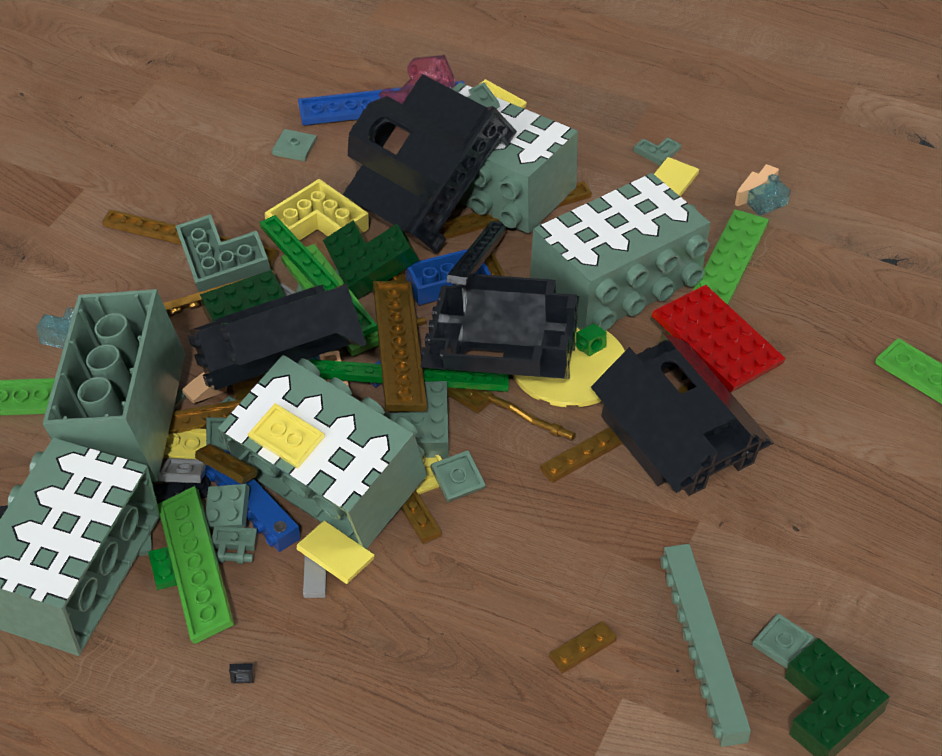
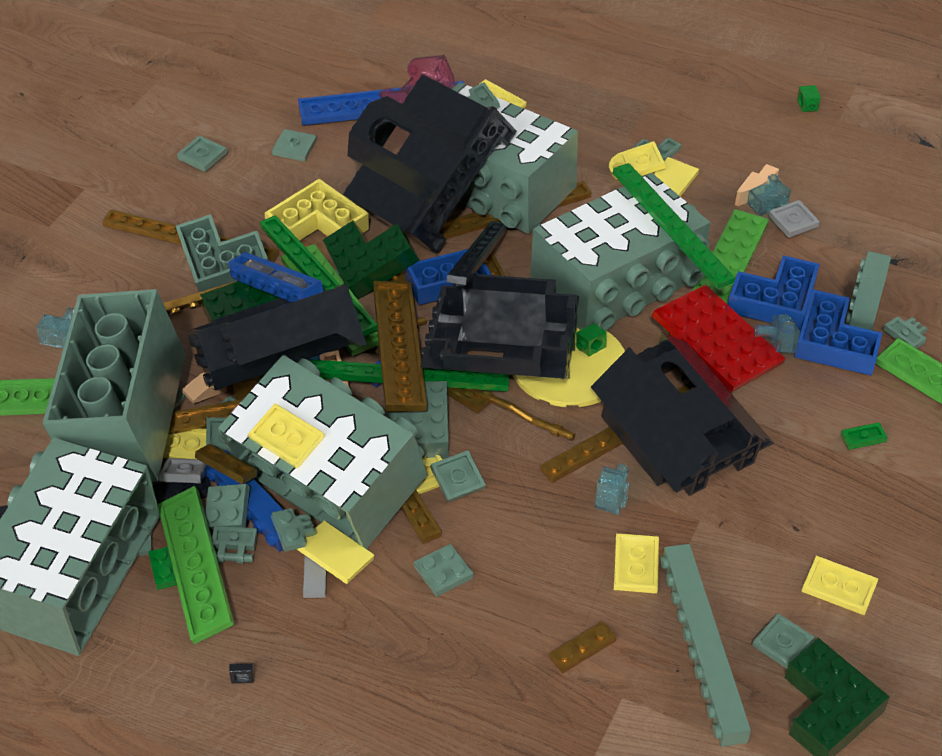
none -> sand green plate [177,135,227,172]
none -> blue piece [228,252,323,302]
none -> sand green hinge [271,508,316,552]
none -> sand green plate [414,544,473,597]
none -> clear light blue brick [595,464,630,515]
none -> light yellow plate [609,141,666,180]
none -> green plate [613,163,735,289]
none -> light yellow tile [614,533,659,593]
none -> blue brick [728,255,820,330]
none -> clear light blue brick [754,314,800,353]
none -> light grey plate [768,200,820,238]
none -> blue brick [795,289,882,376]
none -> green brick [797,85,821,112]
none -> light yellow tile [801,556,878,615]
none -> green plate [841,422,888,450]
none -> sand green brick [846,251,891,330]
none -> sand green hinge [883,317,928,349]

